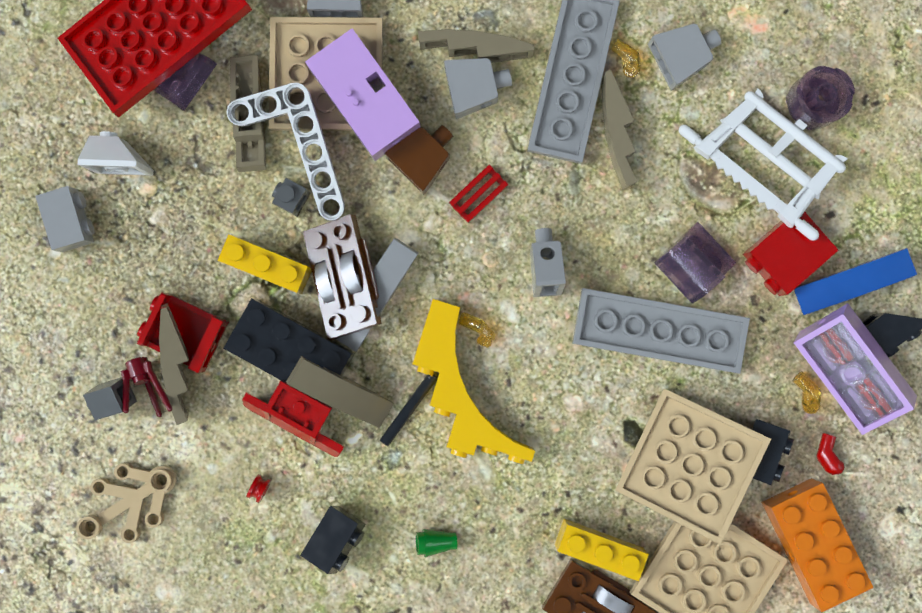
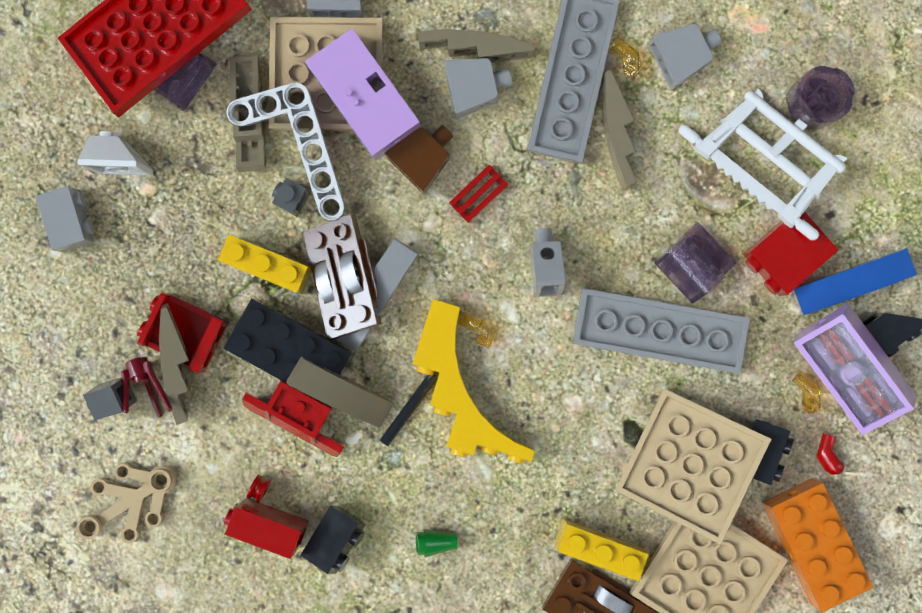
none -> red brick [224,498,309,559]

